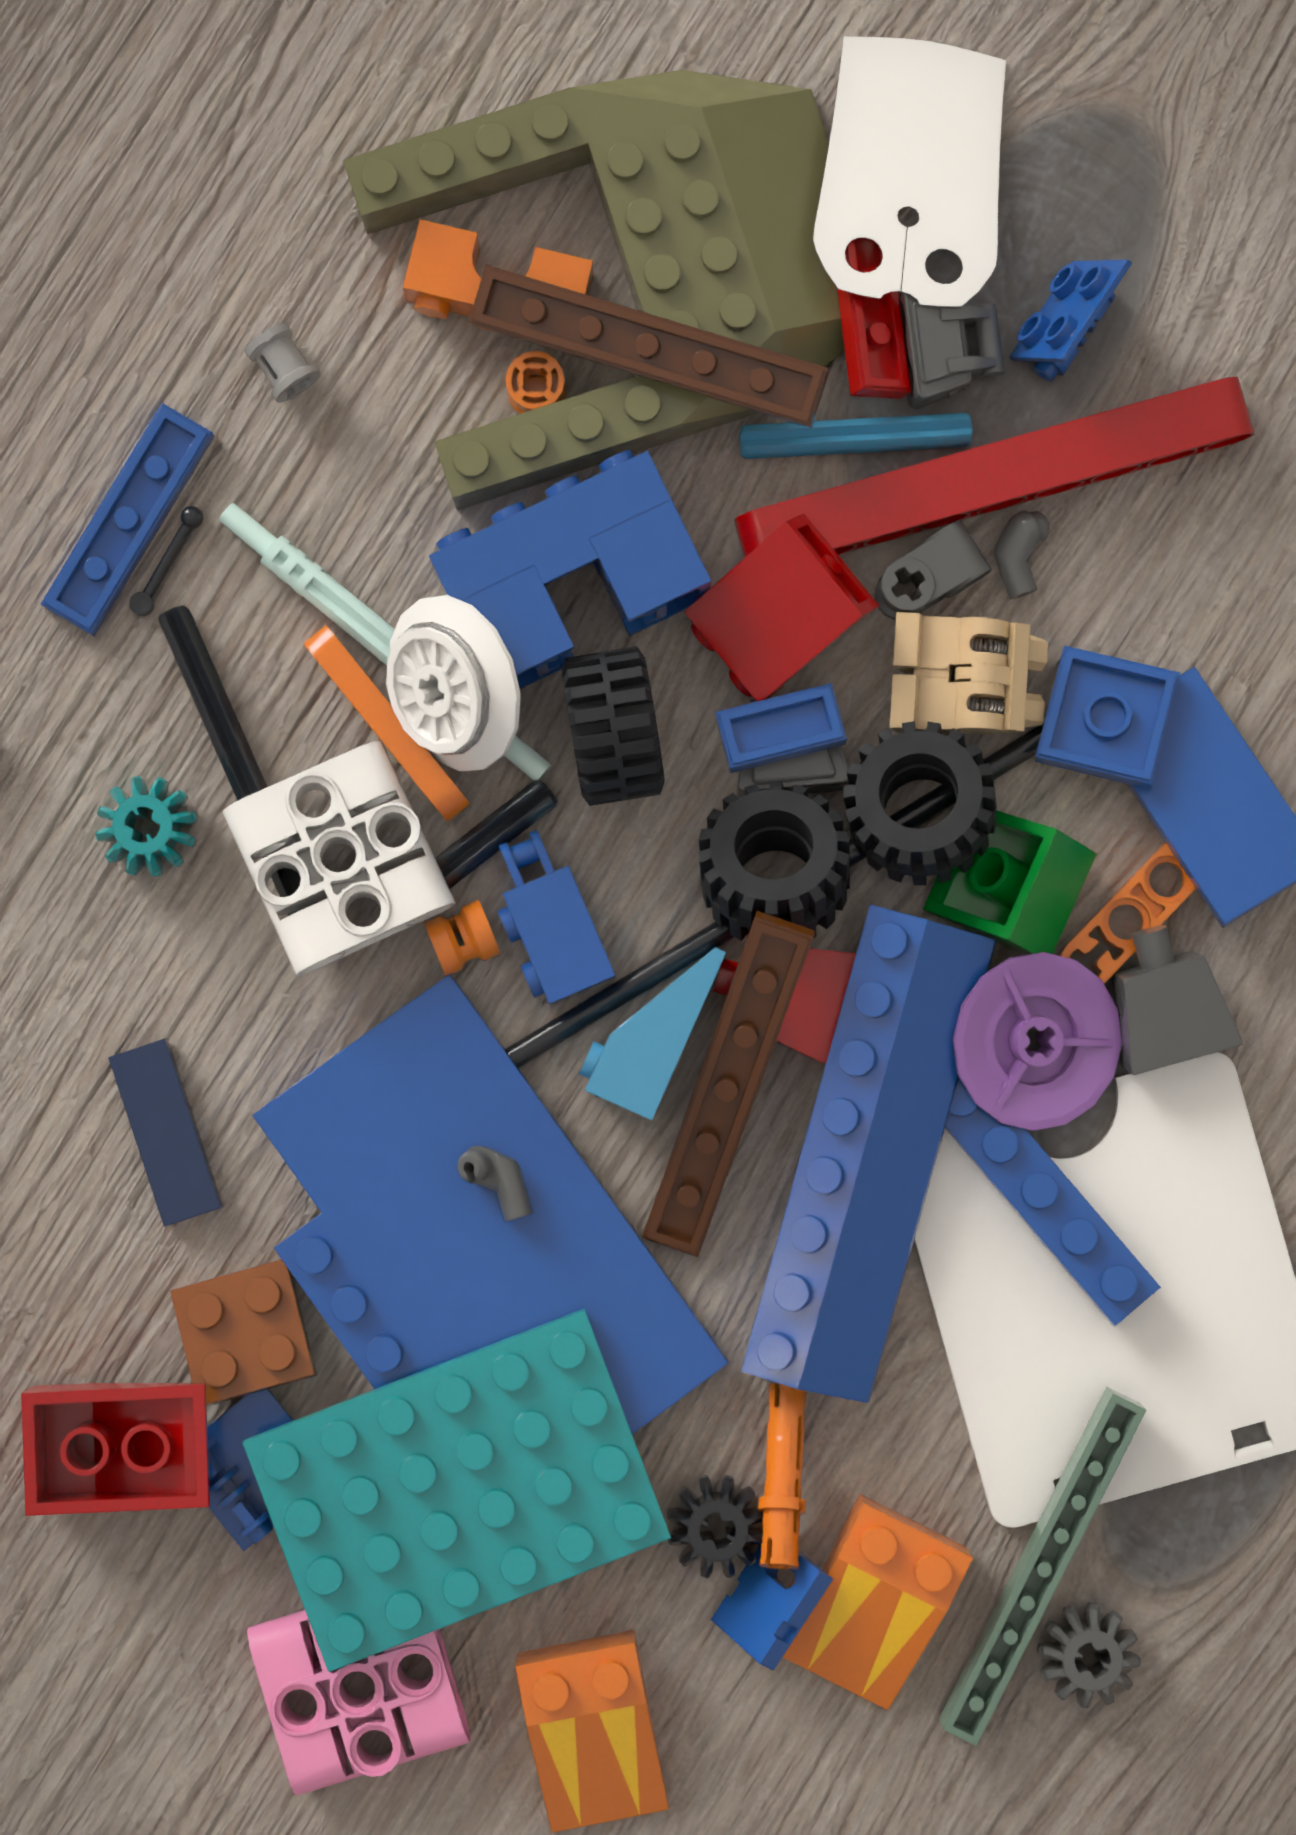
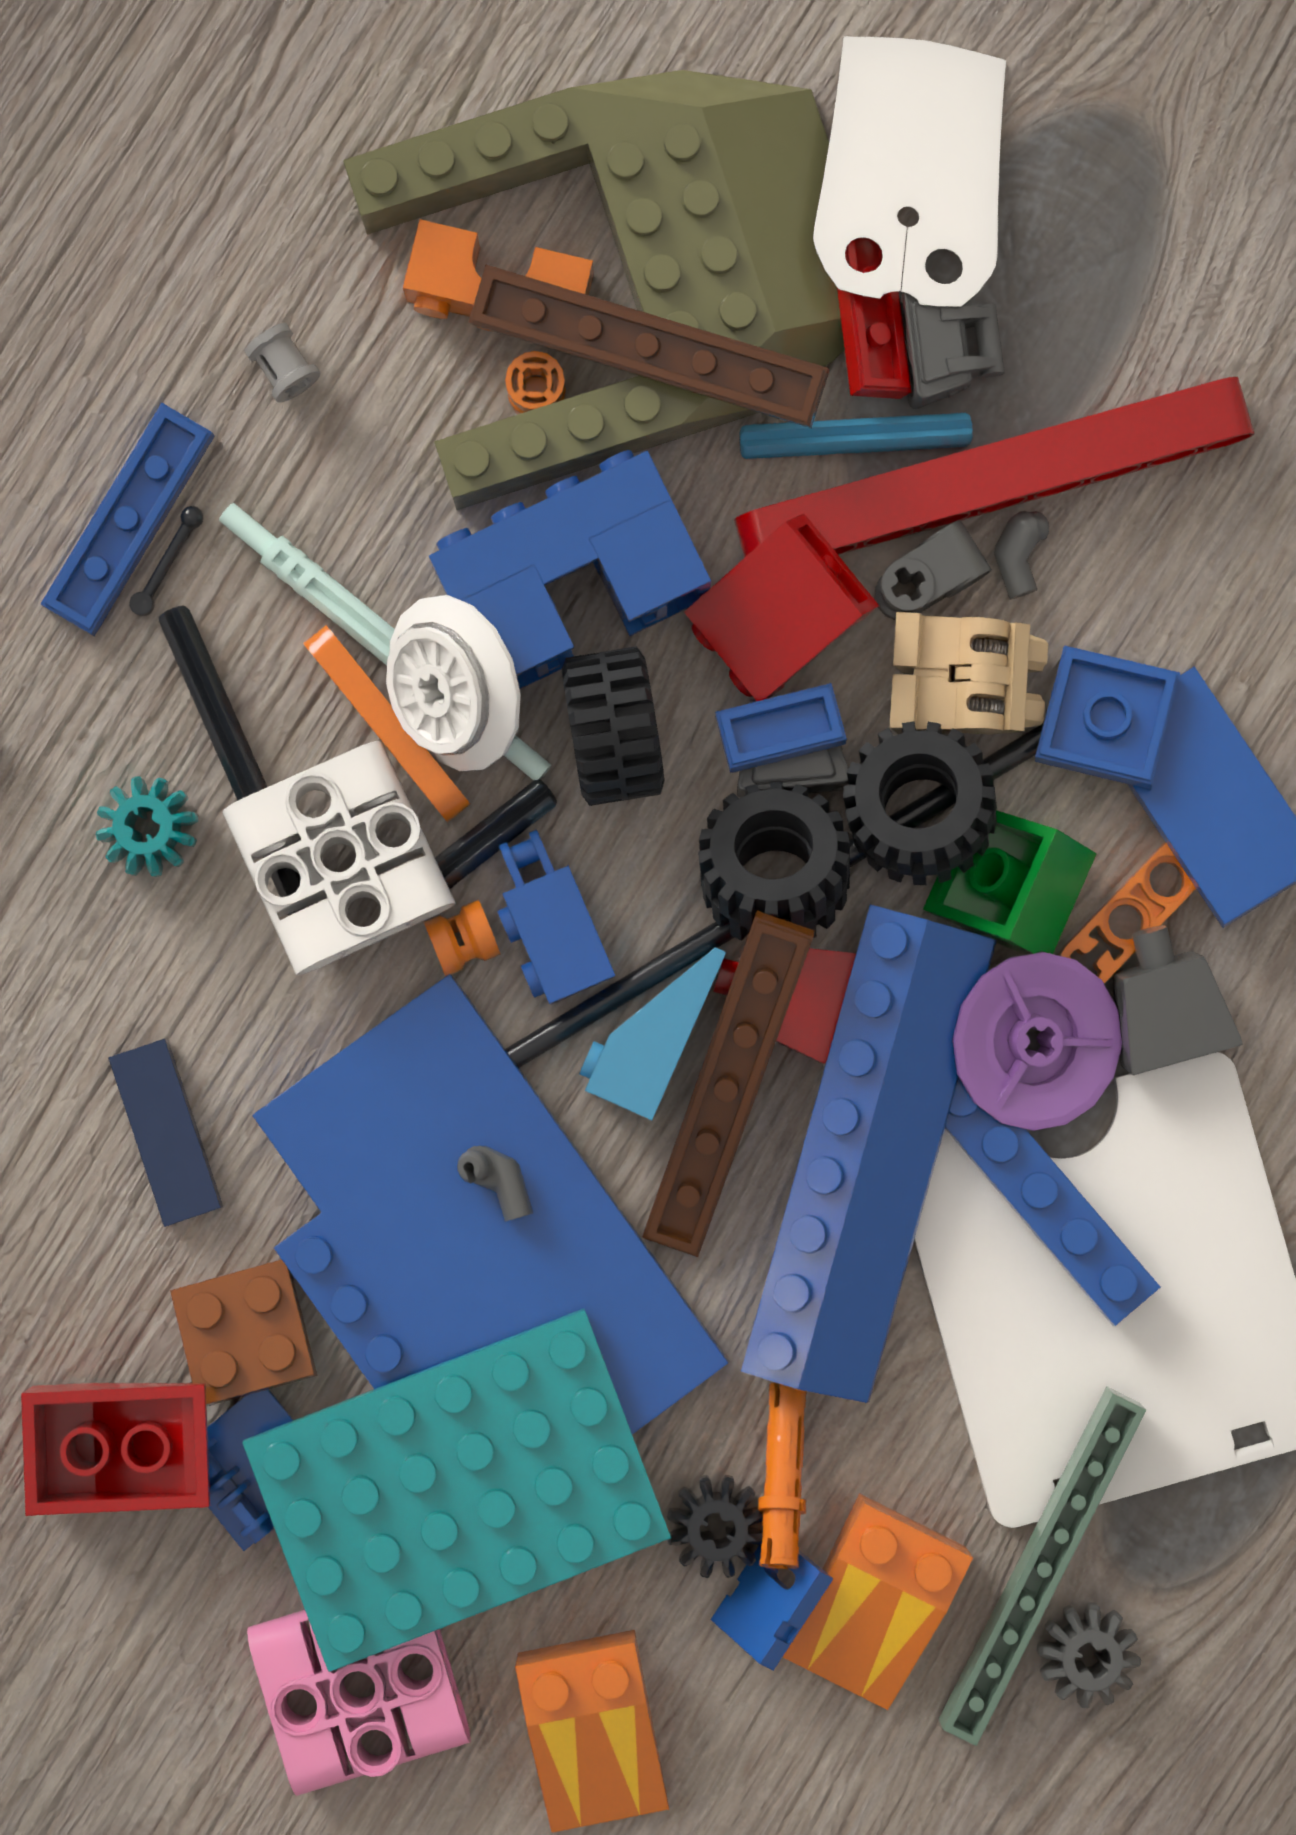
blue hinge [1009,259,1132,382] -> none

